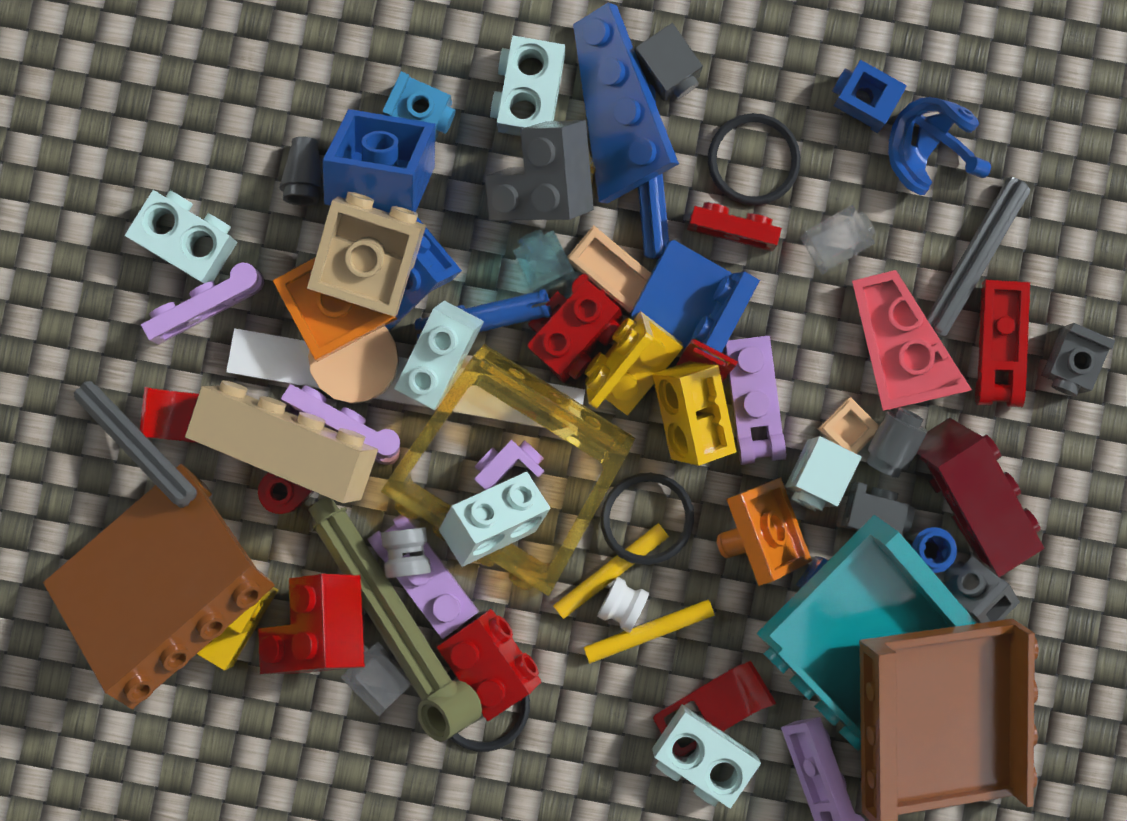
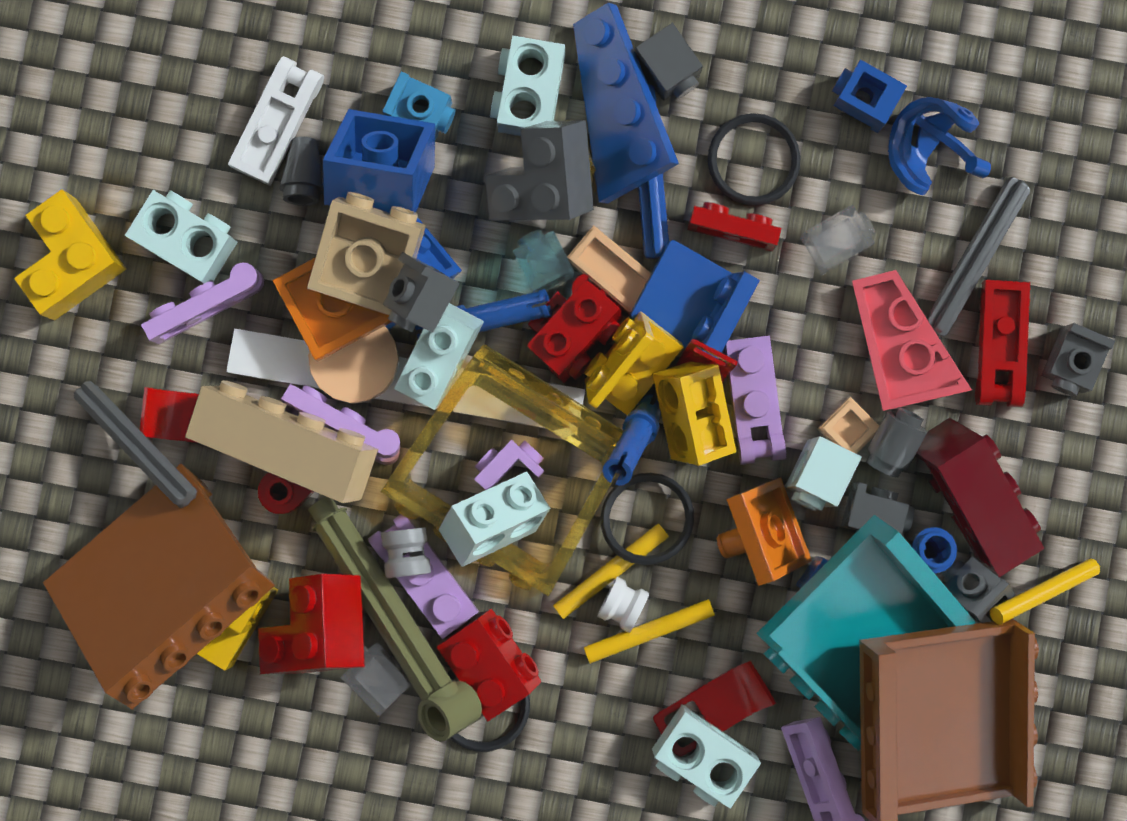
none -> yellow brick [14,189,127,320]
none -> white plate [228,56,324,186]
none -> dark grey brick [383,252,460,332]
none -> blue pin [602,393,662,486]
none -> yellow bar [990,558,1100,625]

